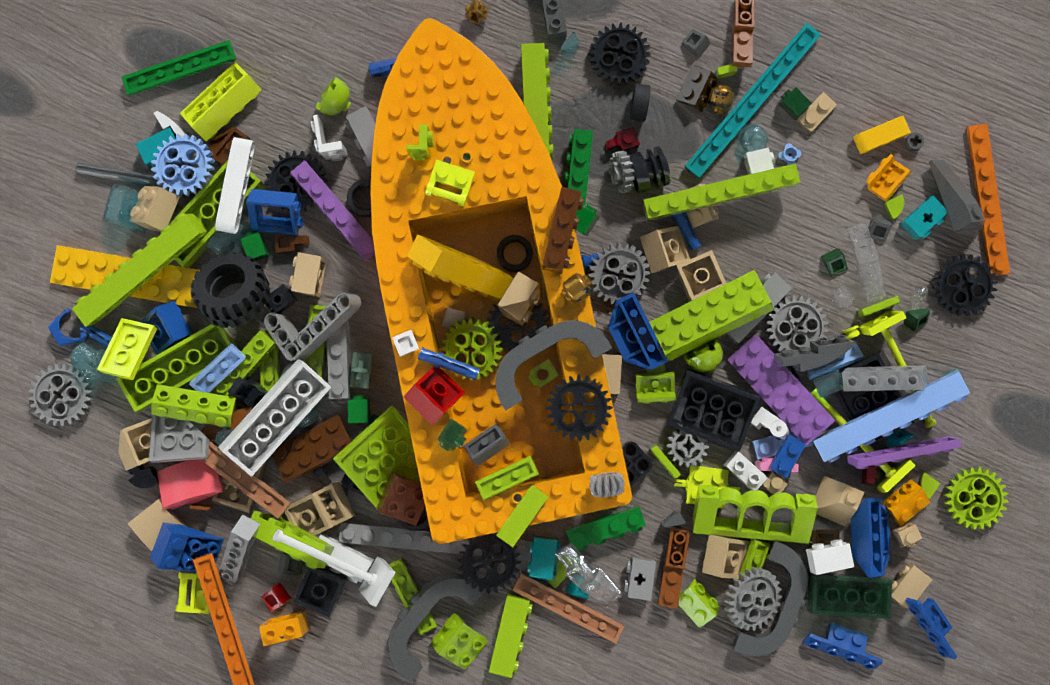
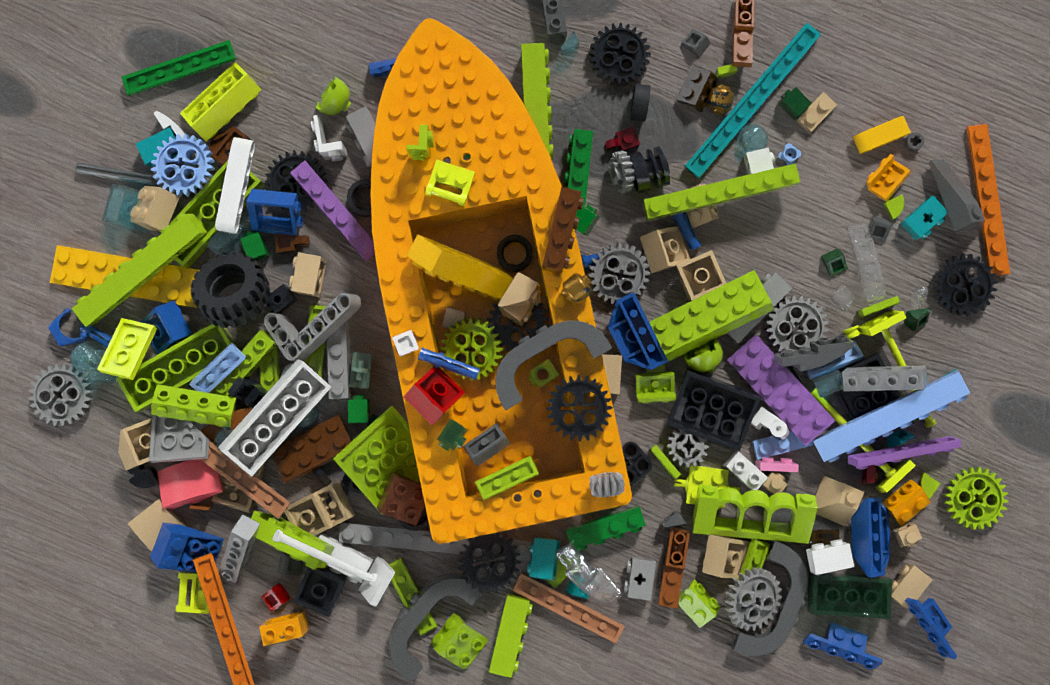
pearl gold gear [465,0,488,24] -> none
lime tile [496,485,549,547] -> none
blue plate [768,435,806,478] -> none

